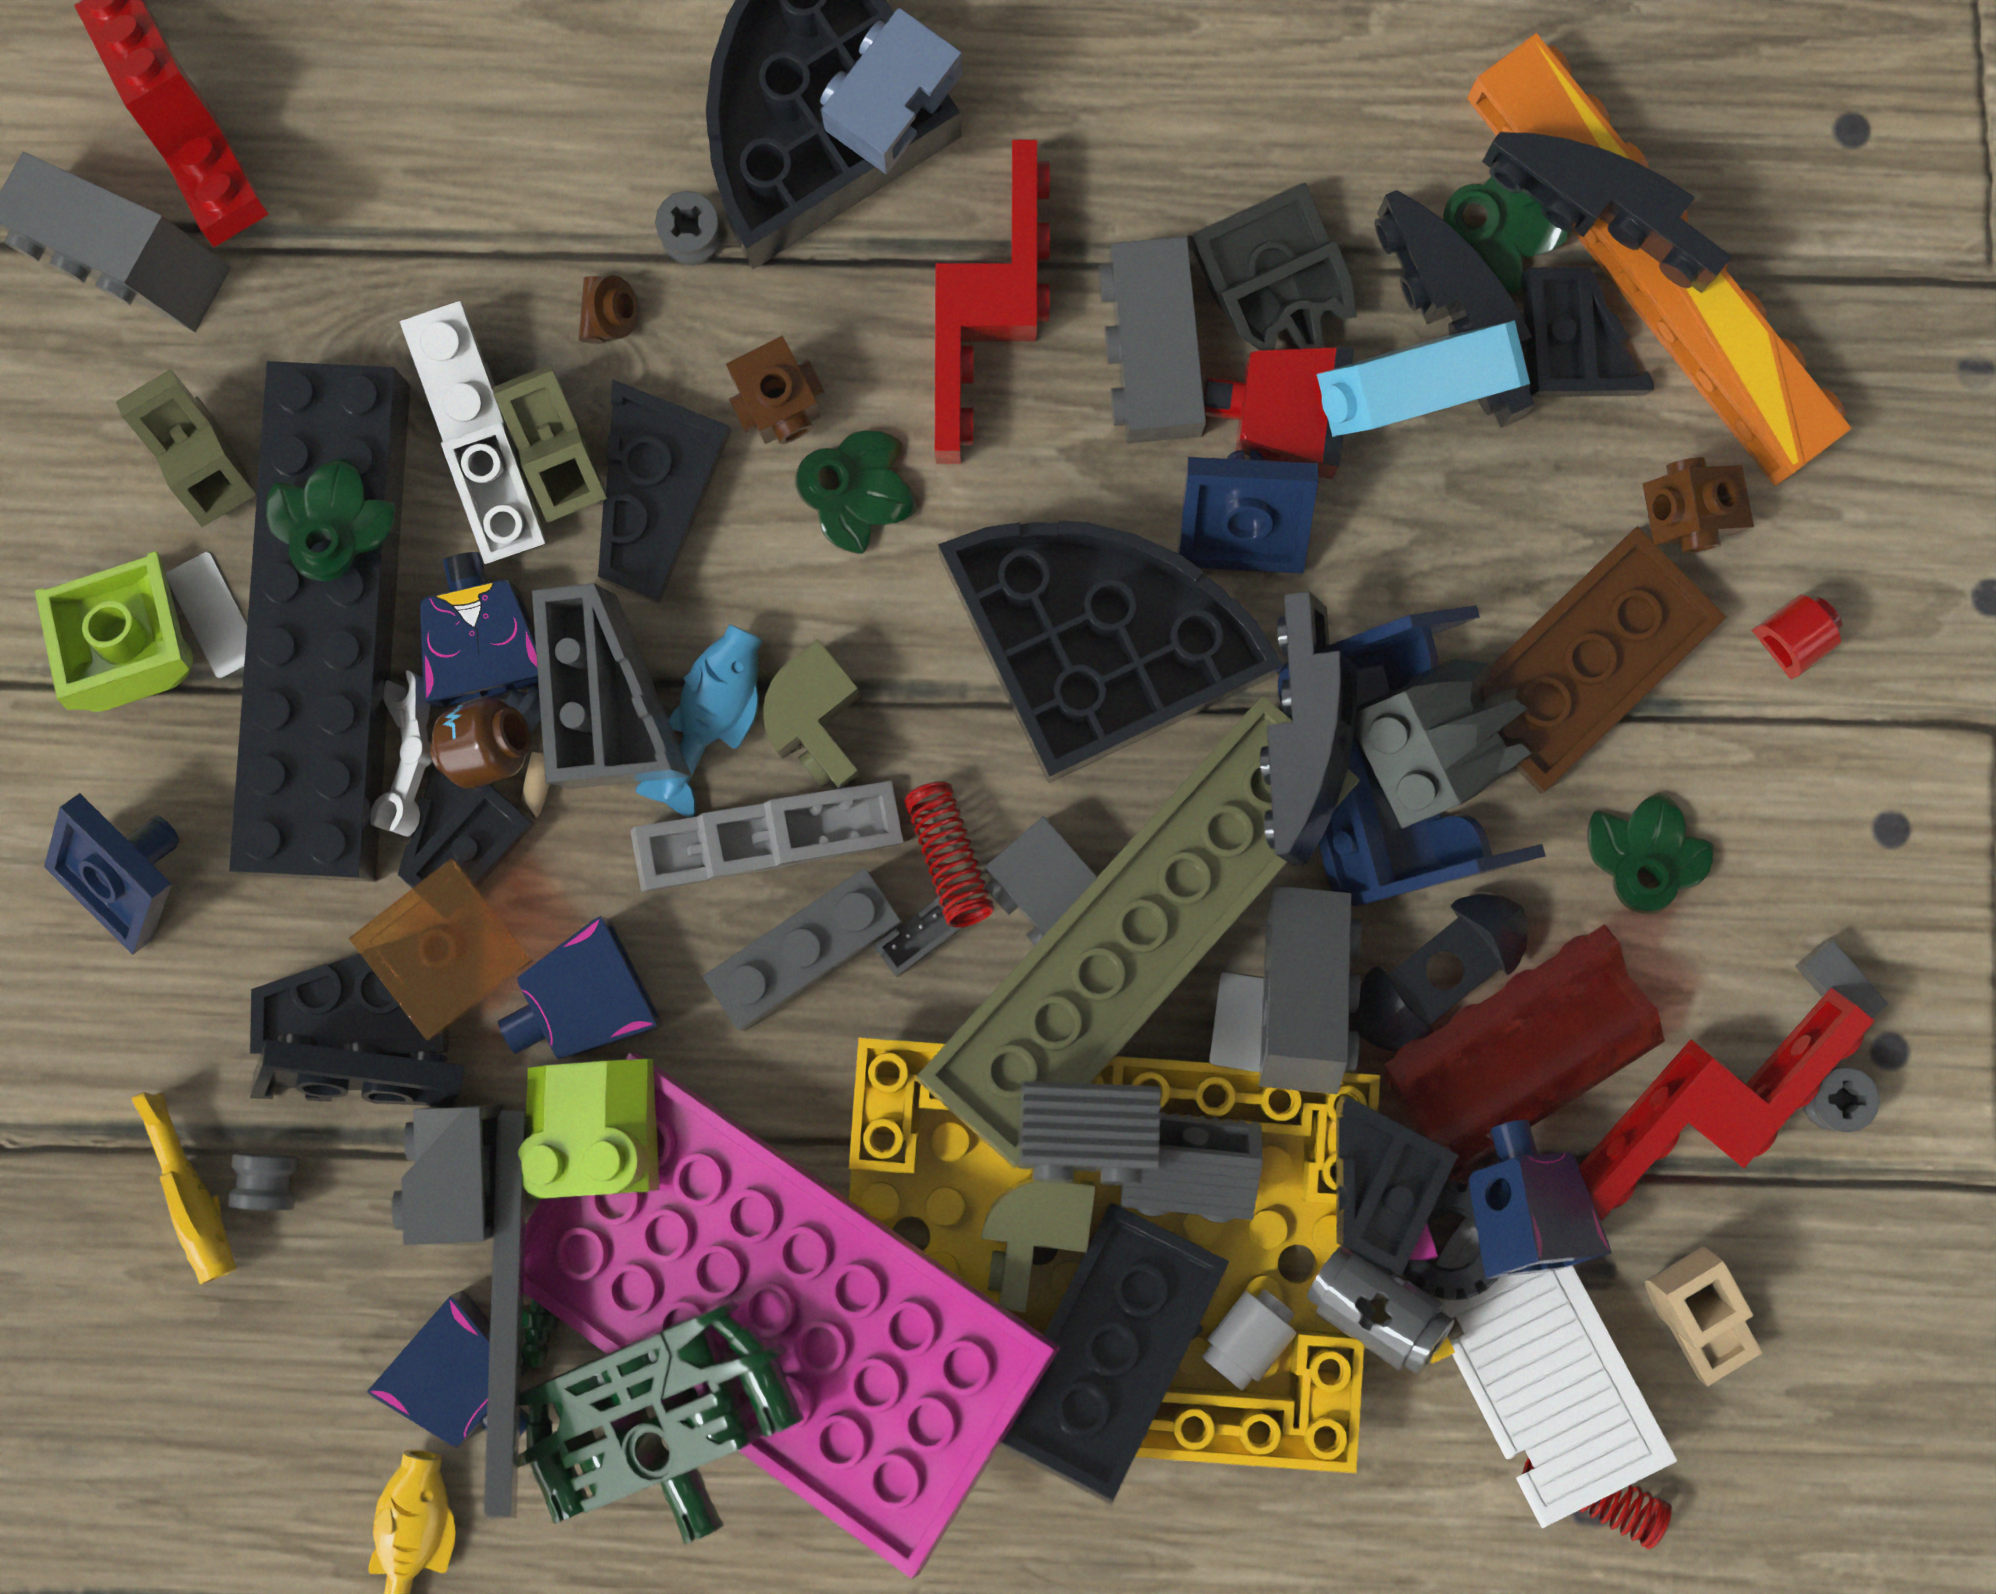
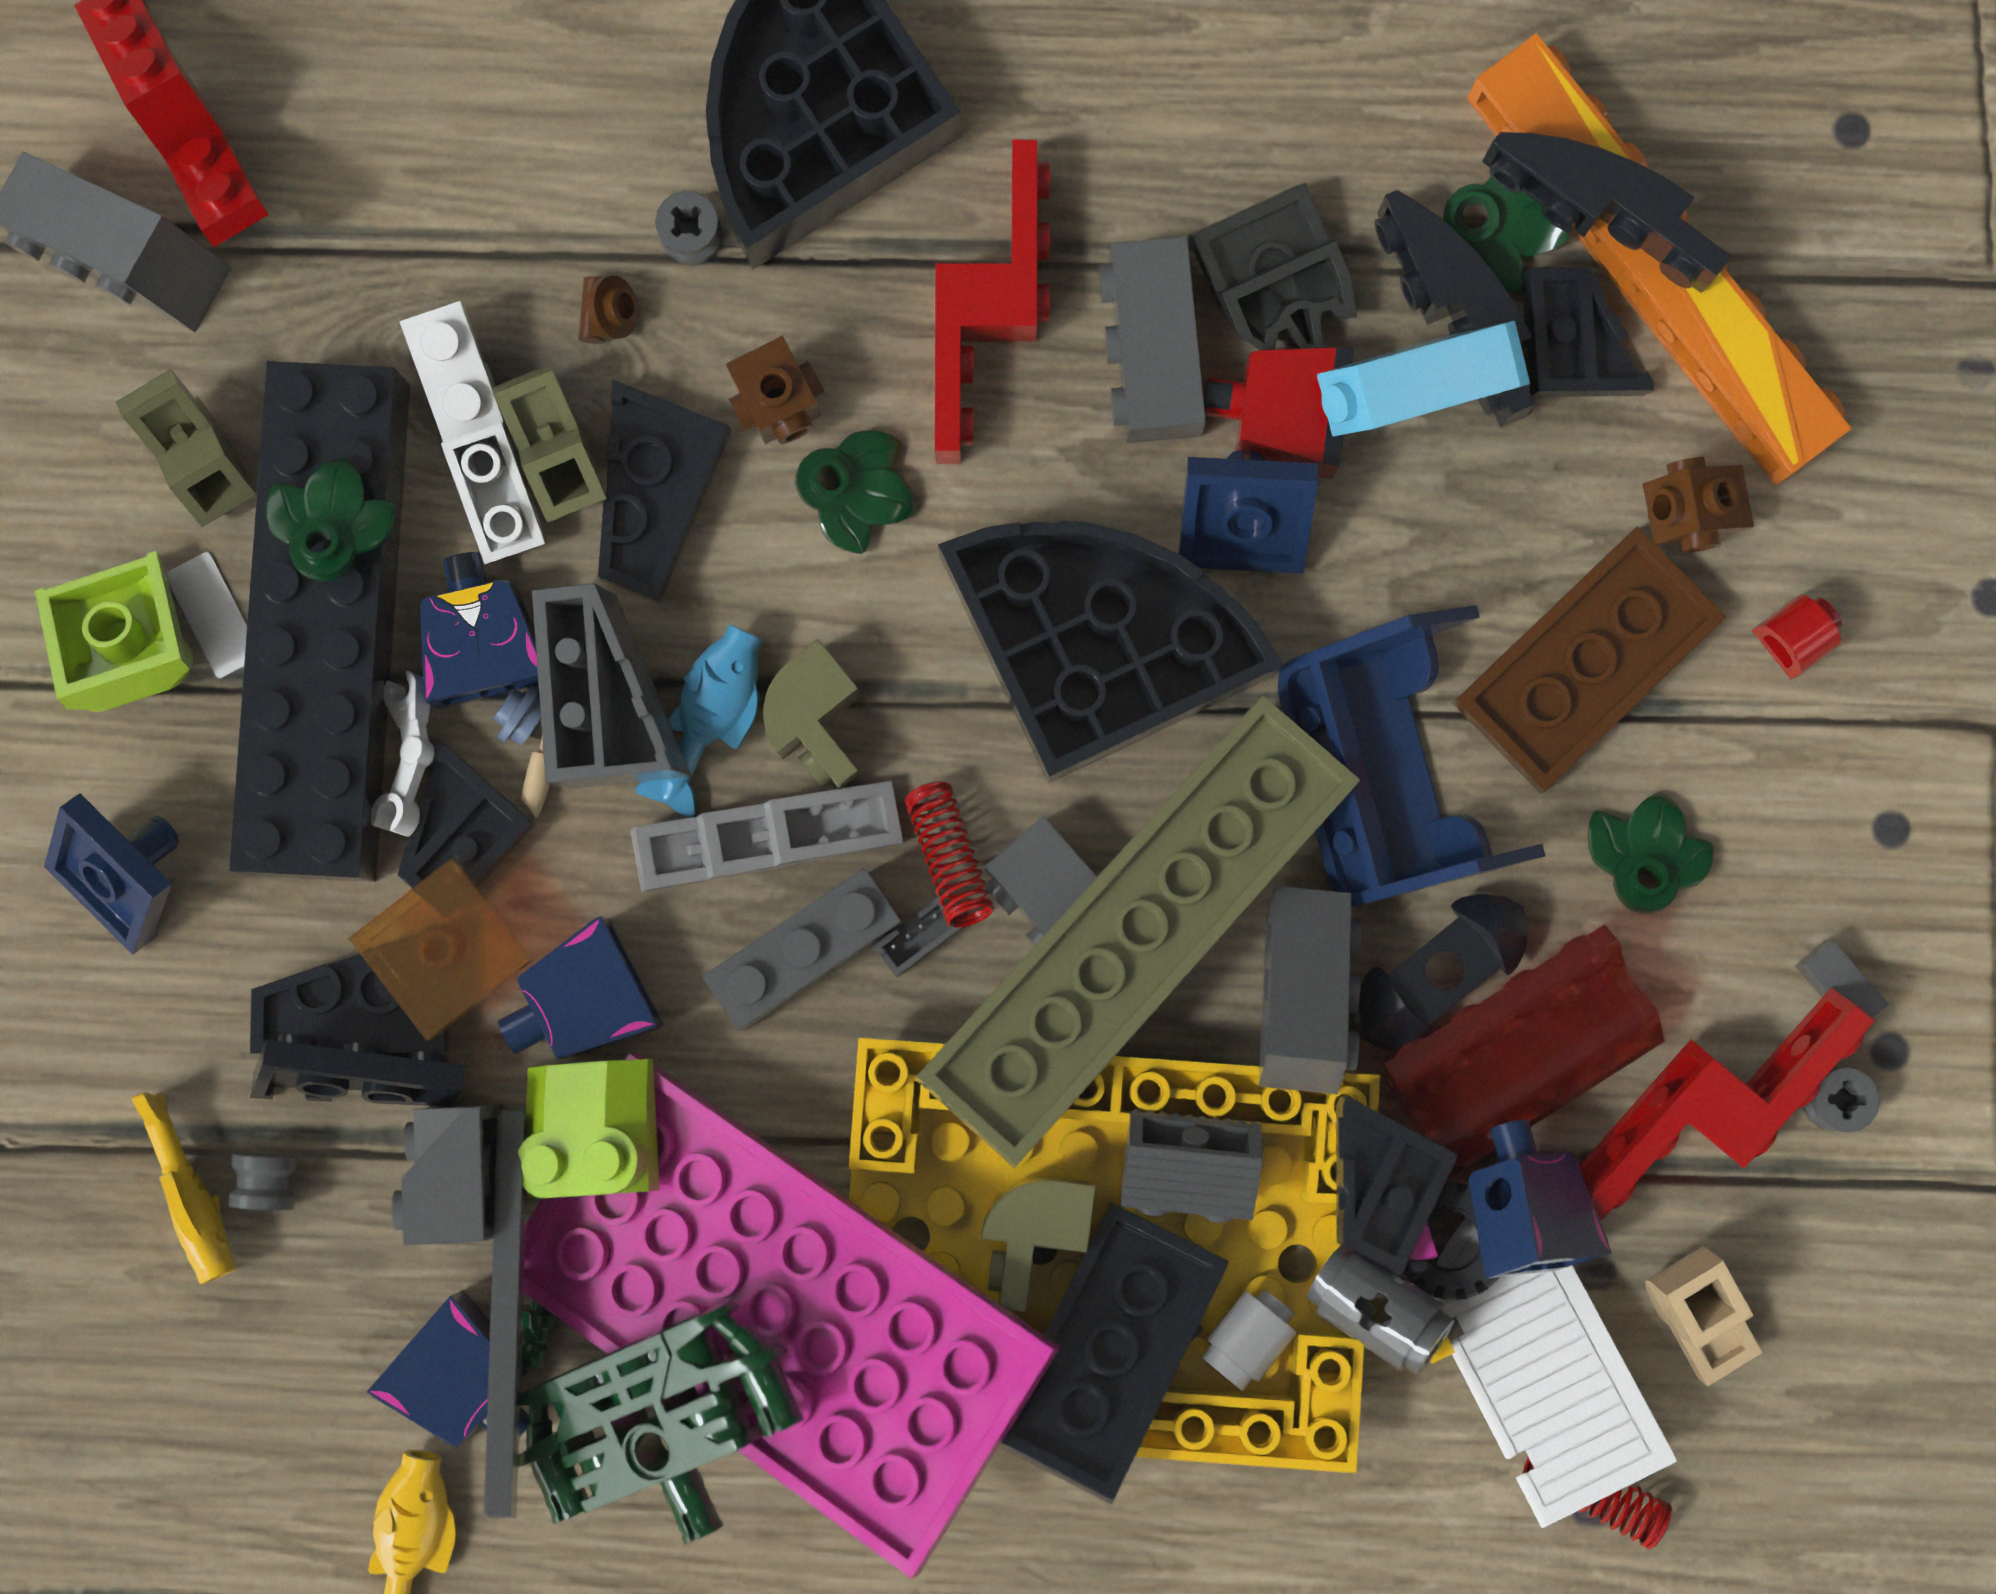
reddish brown head [430,697,531,789] -> none
sand blue brick [820,8,963,175] -> none
dark grey brick [1018,1081,1160,1185] -> none
white sticker [1209,972,1263,1072] -> none
black slope [1260,591,1357,866] -> none
pearl dark grey plate [1354,658,1534,828] -> none

